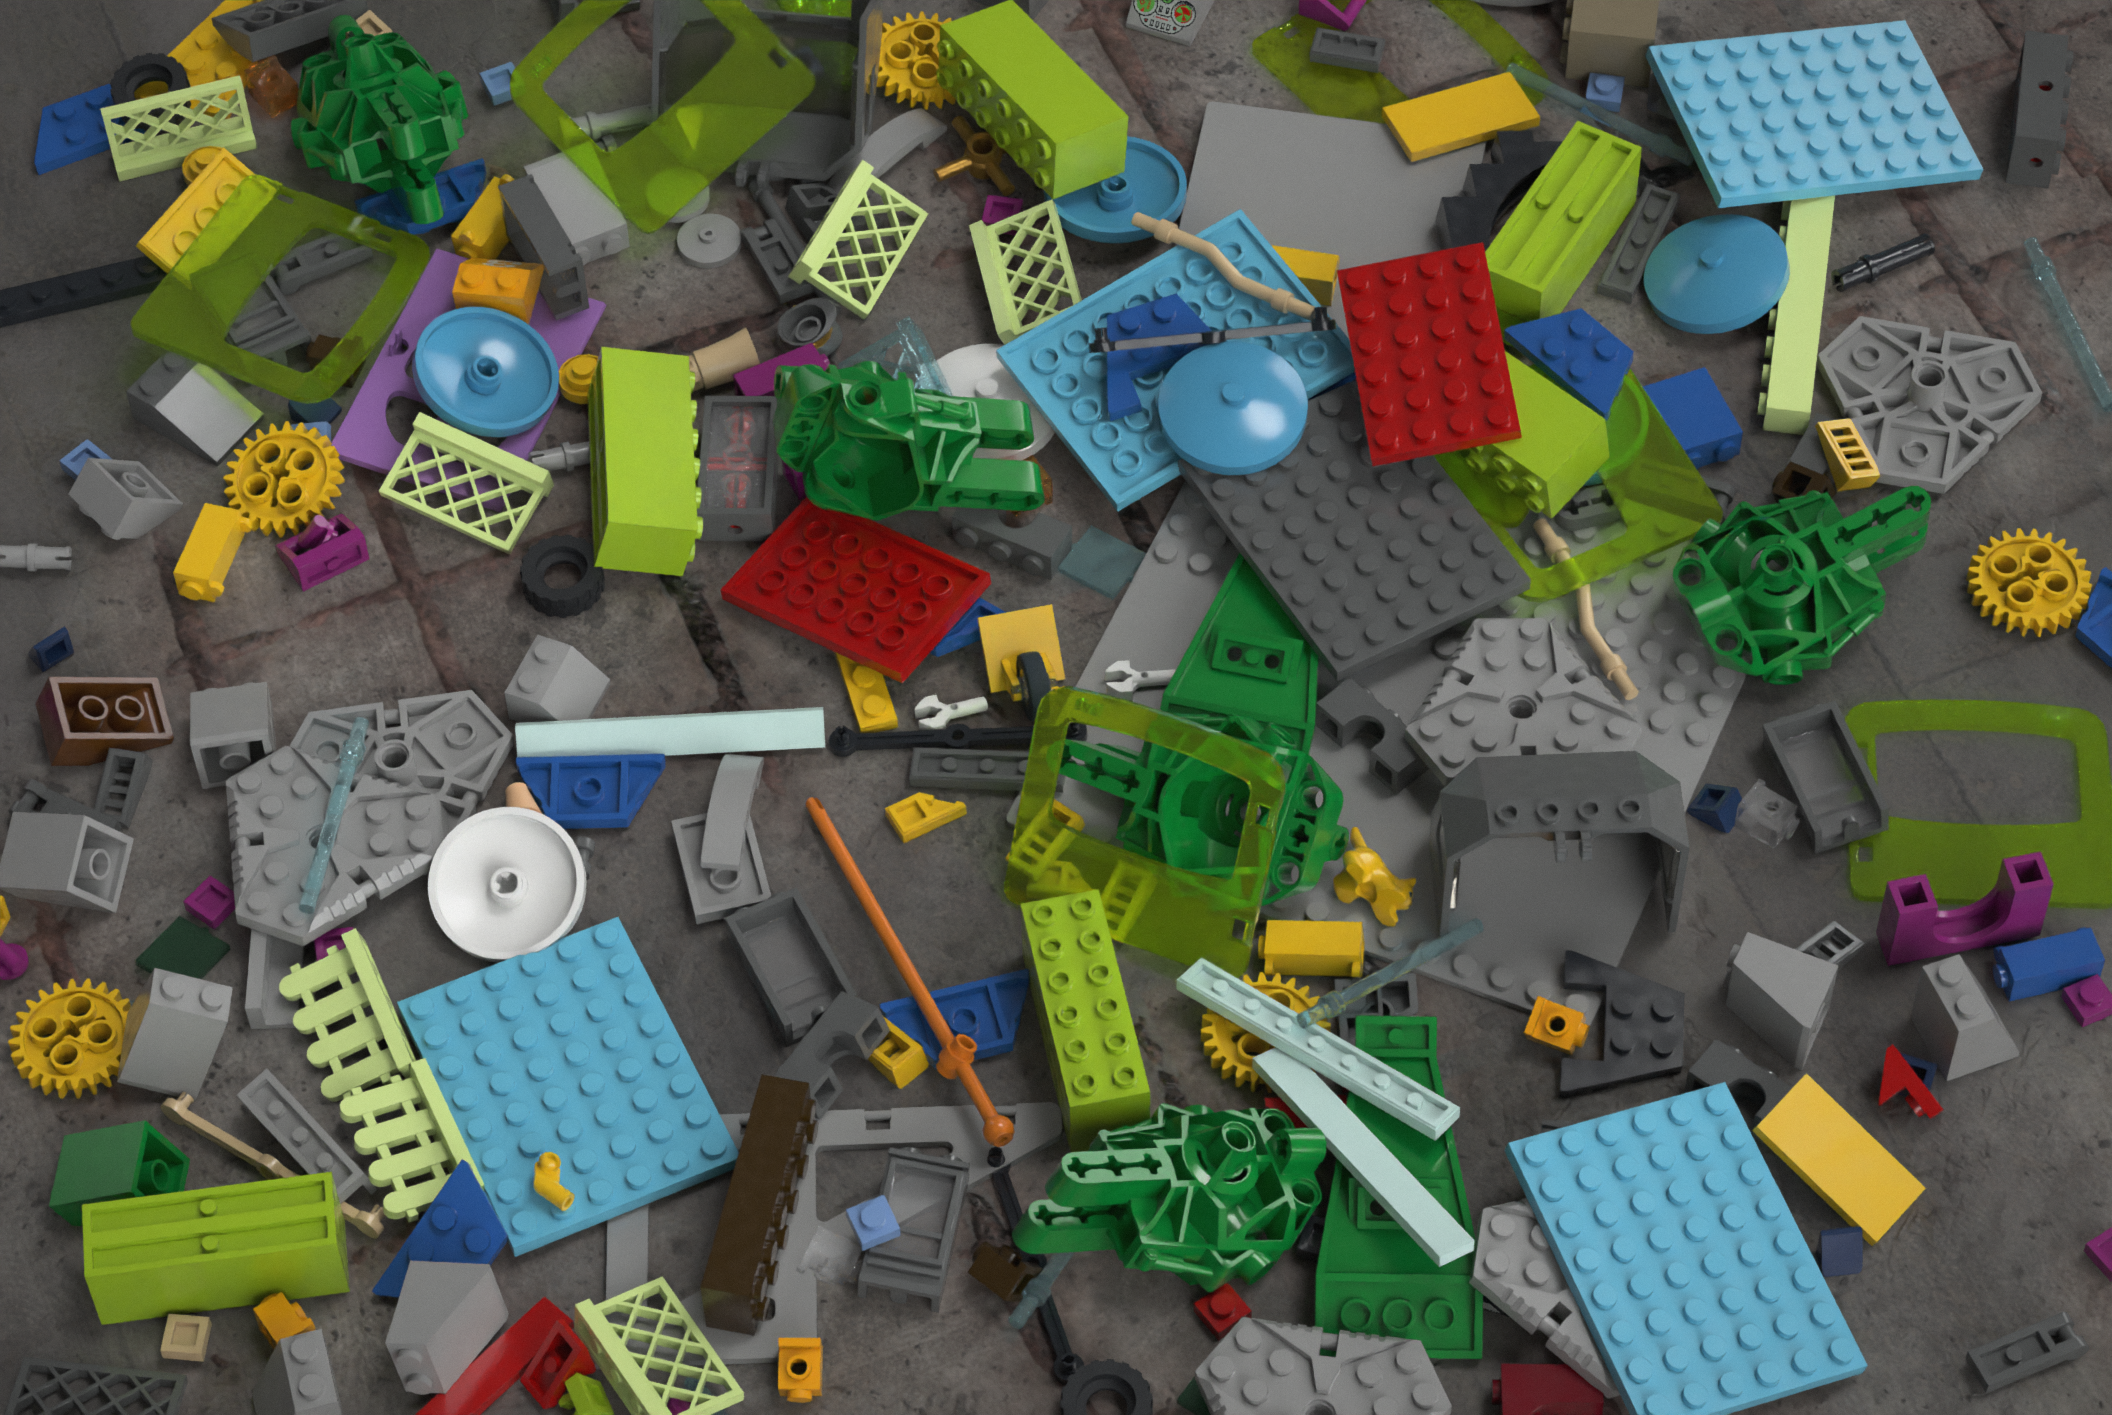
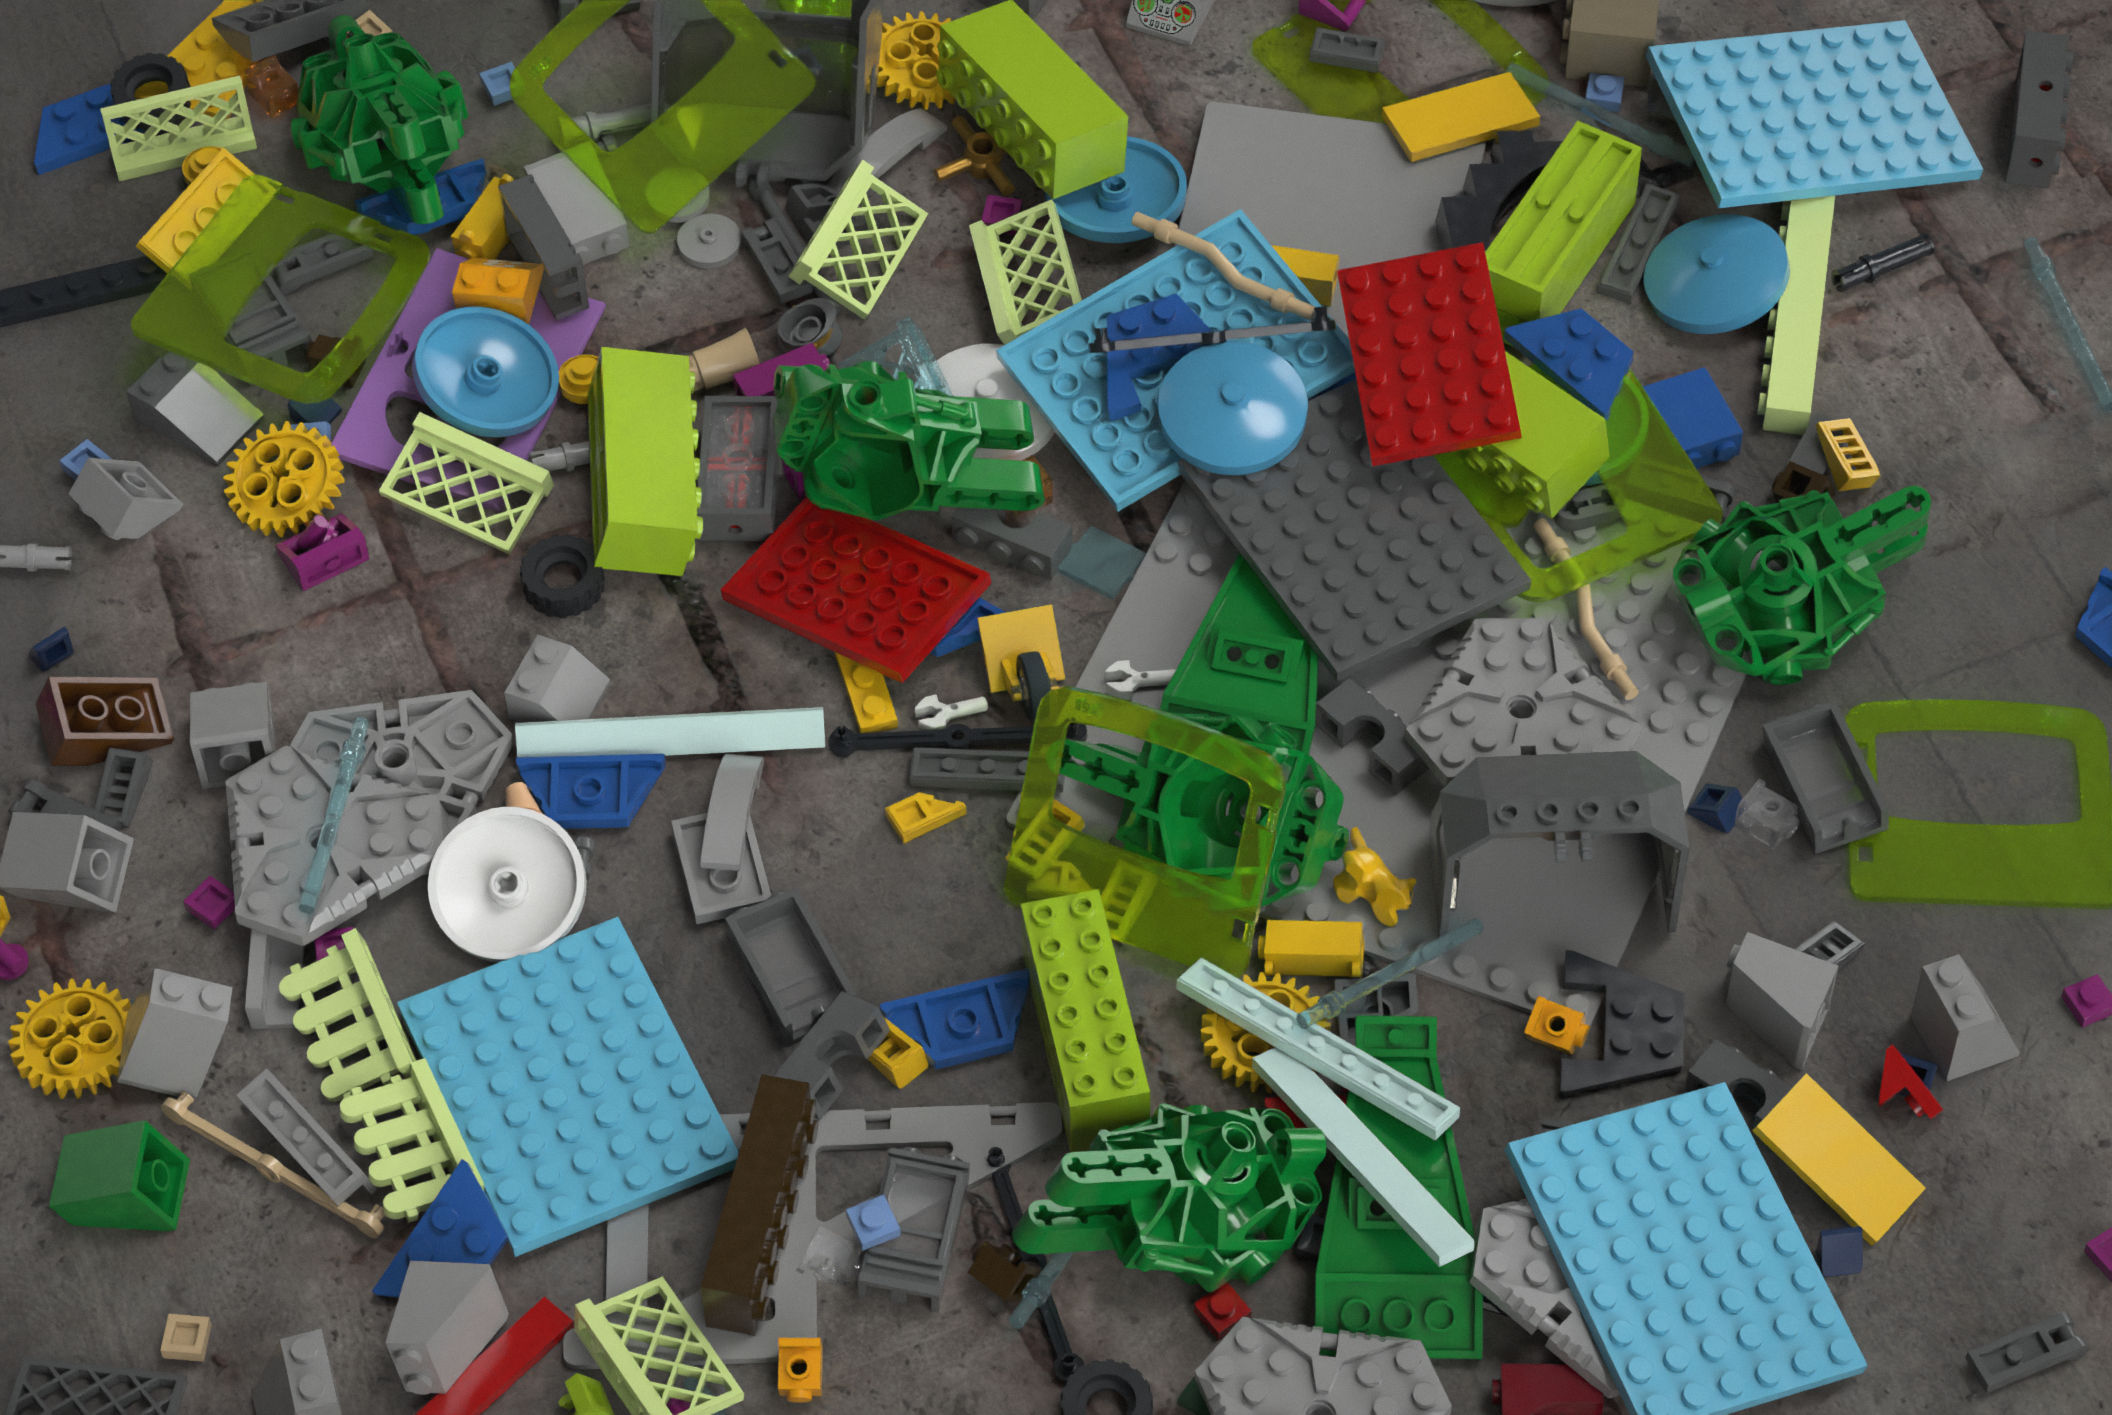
lime brick [82,1172,350,1325] -> none
clear green piece [135,916,231,979] -> none
yellow brick [173,503,253,602] -> none
light orange brick [253,1292,316,1350] -> none
red slope [520,1319,596,1409] -> none
yellow arm [533,1152,575,1211] -> none
orange bar [805,797,1015,1147] -> none
light grey plate [1816,316,2042,494] -> none
magenta arch [1876,852,2054,966] -> none
yellow gear [1966,528,2092,637] -> none
blue brick [1993,927,2105,1002] -> none

